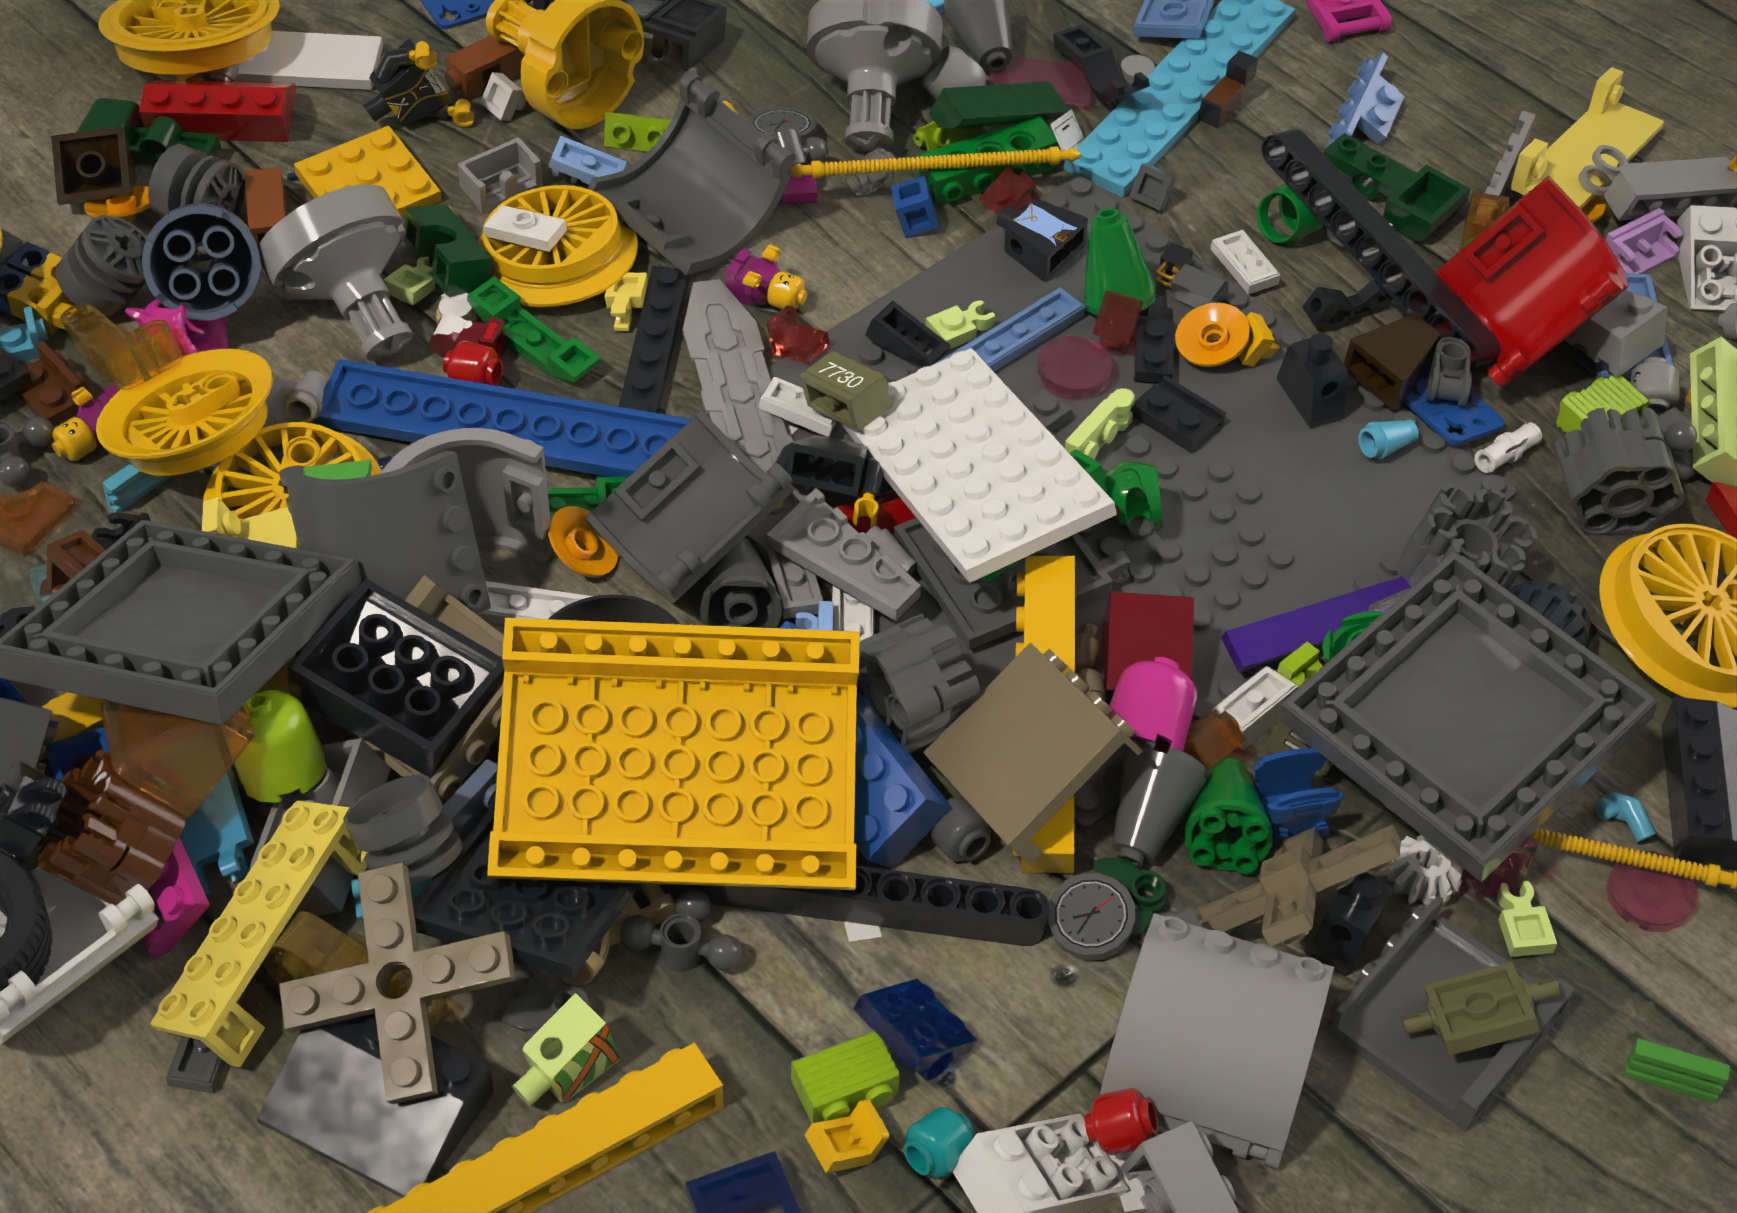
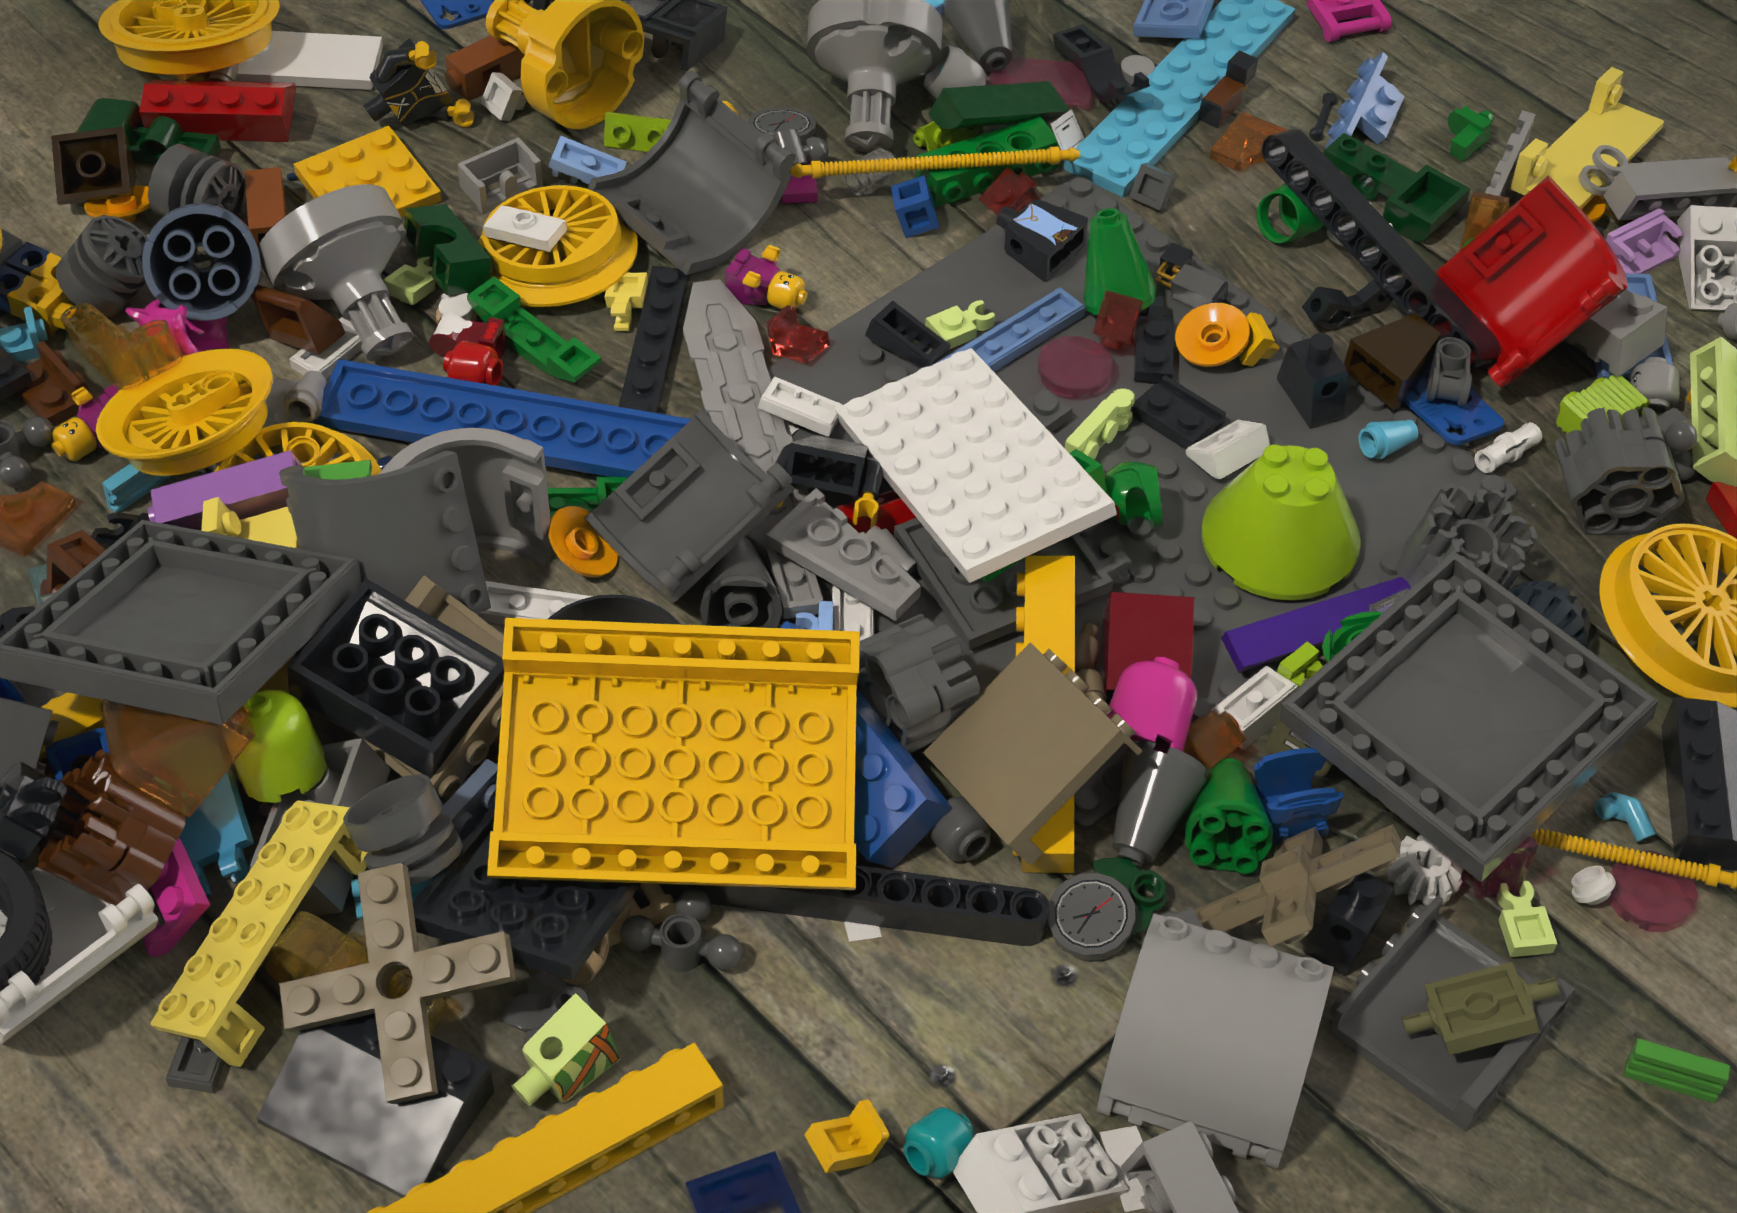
lime brick [791,1030,900,1123] -> none
olive brick [799,351,892,432] -> none
clear blue plate [853,979,977,1081] -> none
red head [1085,1088,1158,1155] -> none
white plate [1211,230,1281,295] -> none
none -> medium lavender brick [148,450,306,531]
none -> reddish brown tile [251,284,345,355]
none -> white tile [289,317,362,379]
none -> white slope [1185,420,1270,479]
none -> lime cone [1201,444,1361,600]
none -> clear orange tile [1209,111,1288,171]
none -> black hinge [1309,93,1337,140]
none -> green piece [1448,105,1494,162]
none -> white plate [1571,865,1616,905]

